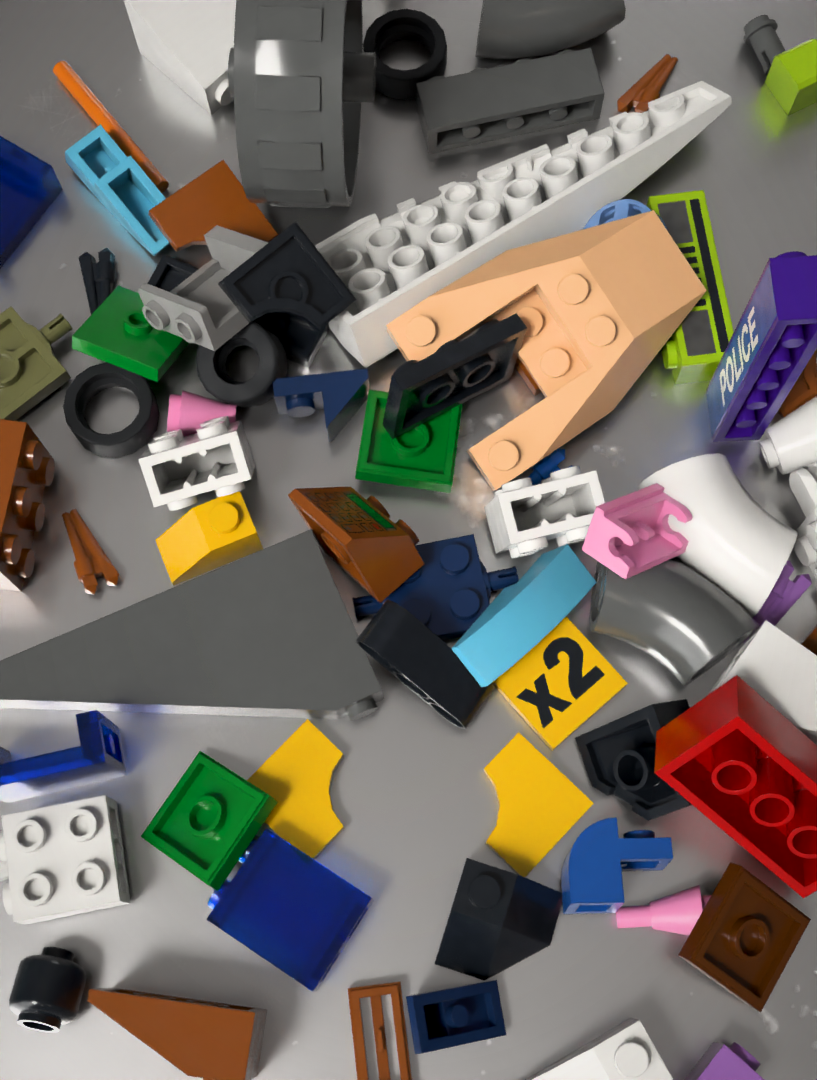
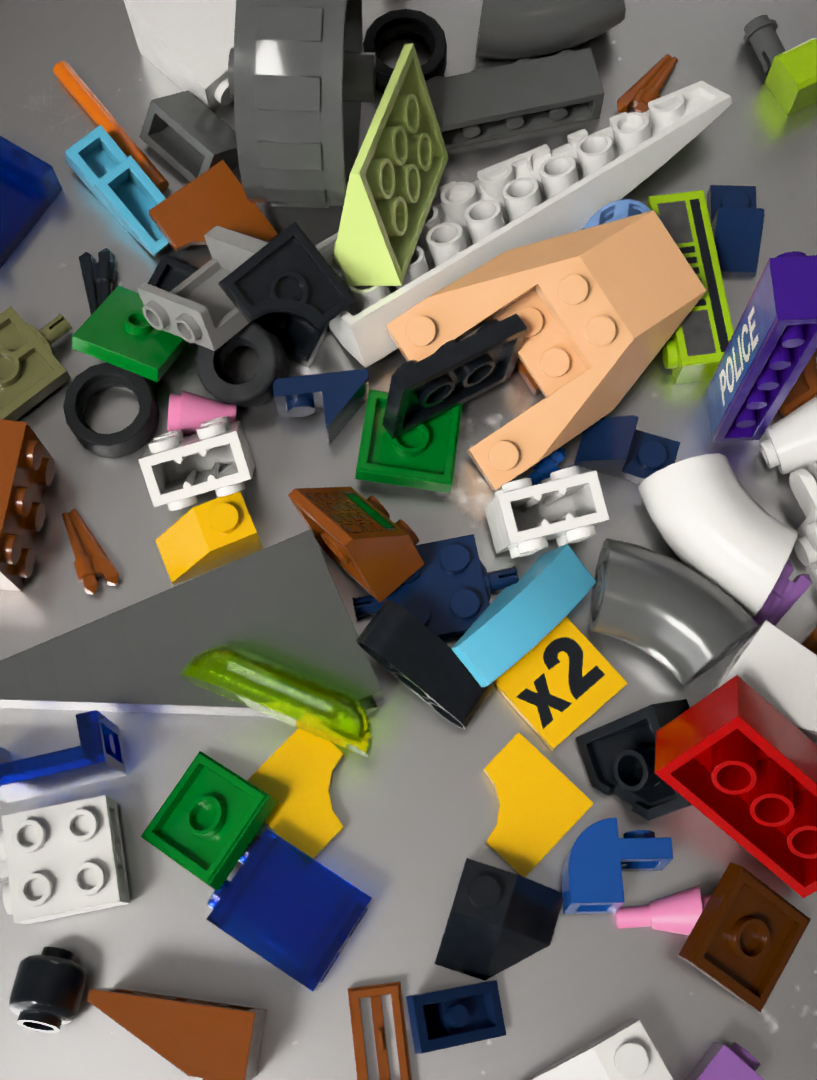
bright pink hinge [582,483,692,580] -> none
none -> dark grey brick [139,90,239,182]
none -> clear neon green brick [179,645,373,758]
none -> yellowish green slope [334,43,449,286]
none -> dark blue slope [574,415,680,484]
none -> dark blue slope [707,185,765,277]

